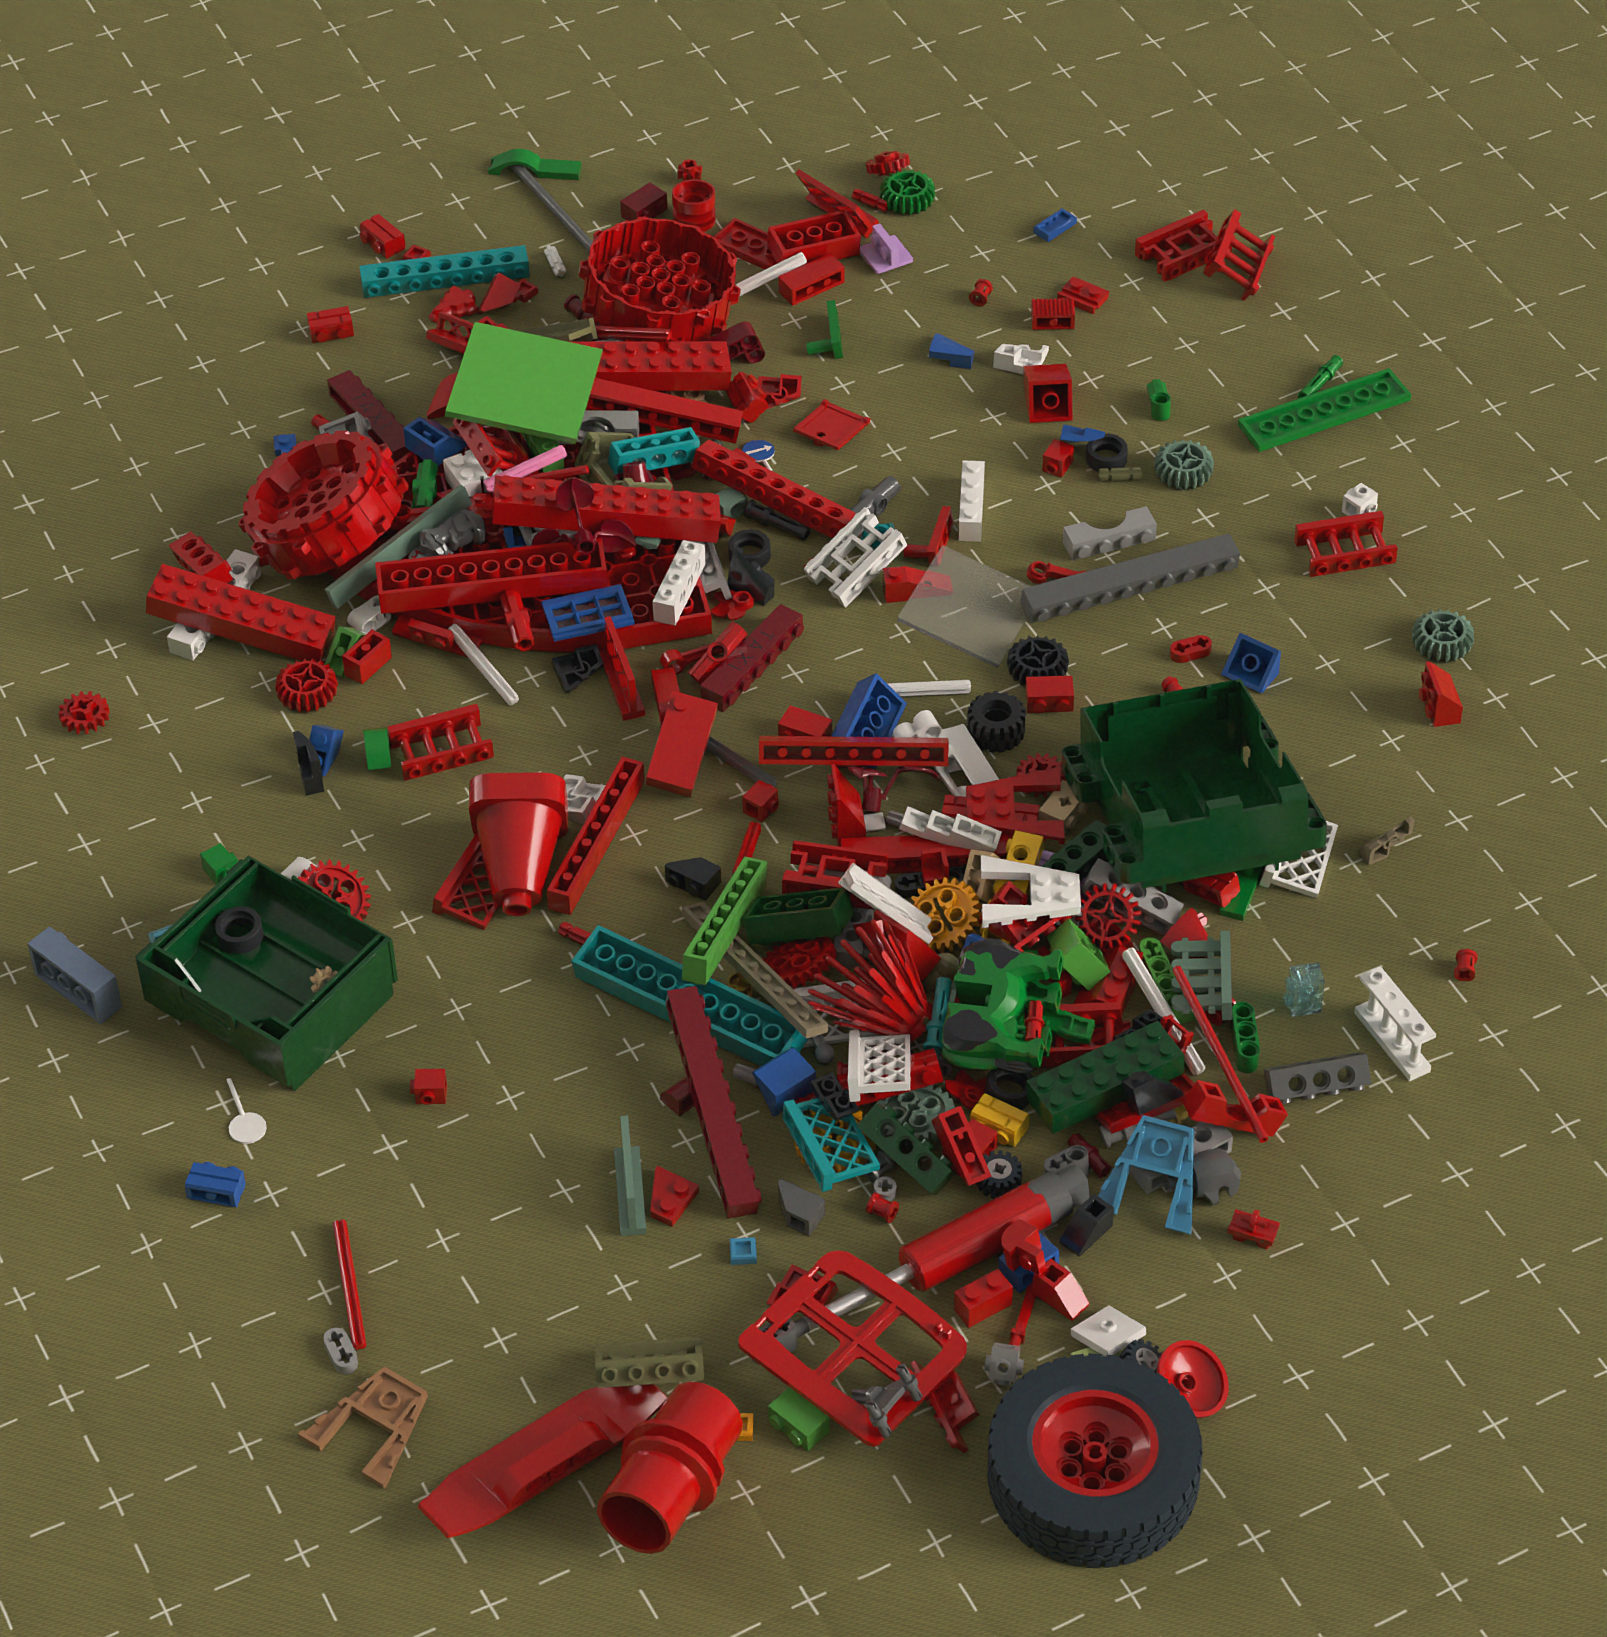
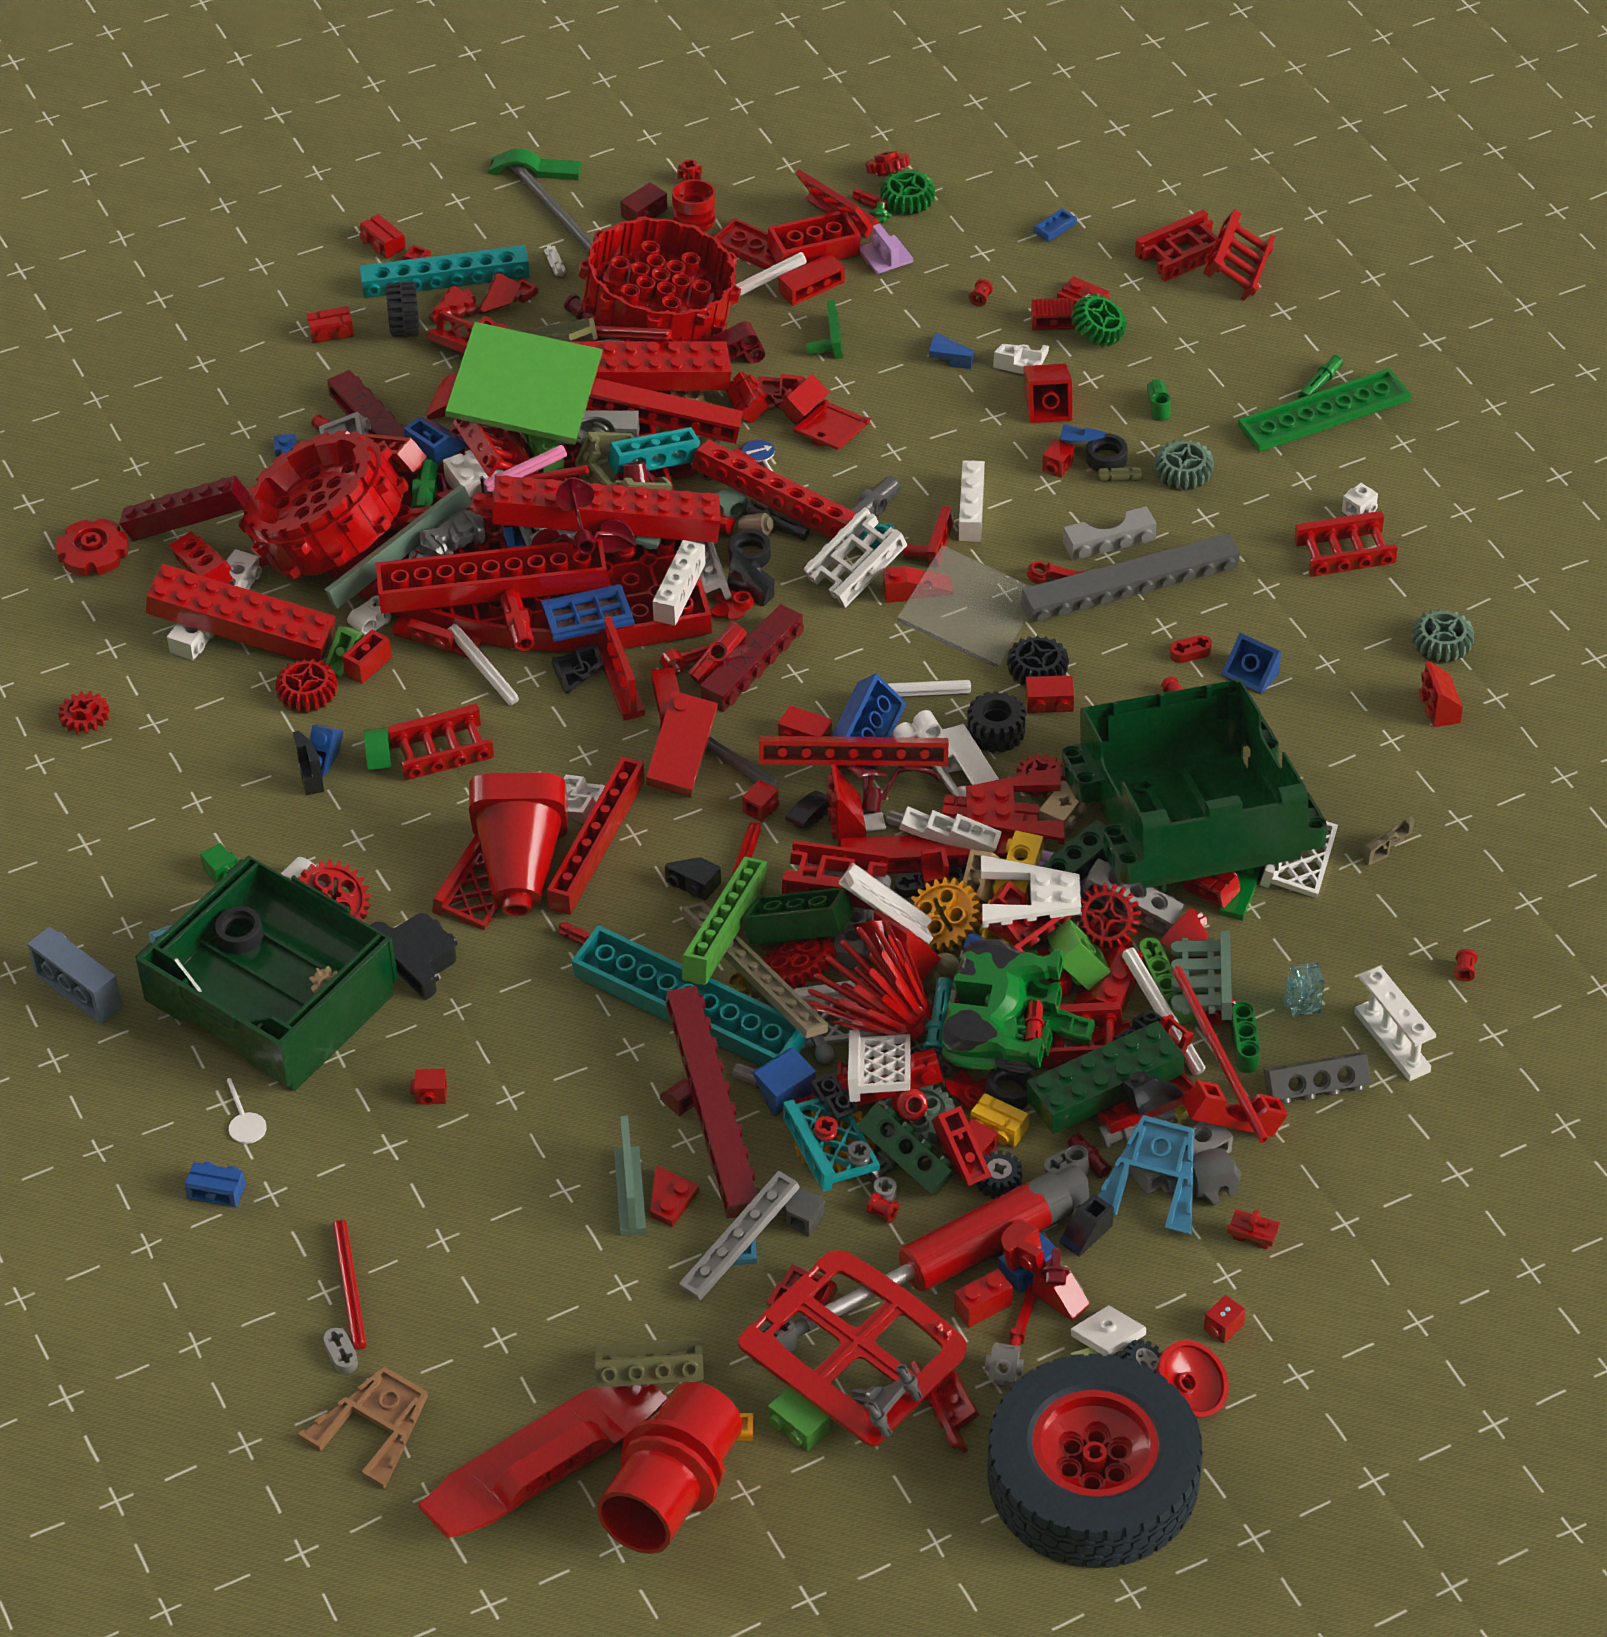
none -> red piece [56,518,129,576]
none -> dark red brick [119,475,249,541]
none -> red brick [364,434,427,472]
none -> black brick [369,913,458,1000]
none -> black tyre [386,282,419,336]
none -> light grey plate [679,1171,800,1301]
none -> dark tan brick [738,513,773,535]
none -> red piece [778,373,830,425]
none -> black slope [785,790,832,828]
none -> red bush [814,1116,838,1142]
none -> dark grey bush [847,1141,871,1167]
none -> green plant [868,202,892,224]
none -> red head [891,1088,928,1121]
none -> dark red piece [1042,1248,1070,1286]
none -> green gear [1071,293,1128,348]
none -> red brick [1204,1295,1246,1343]

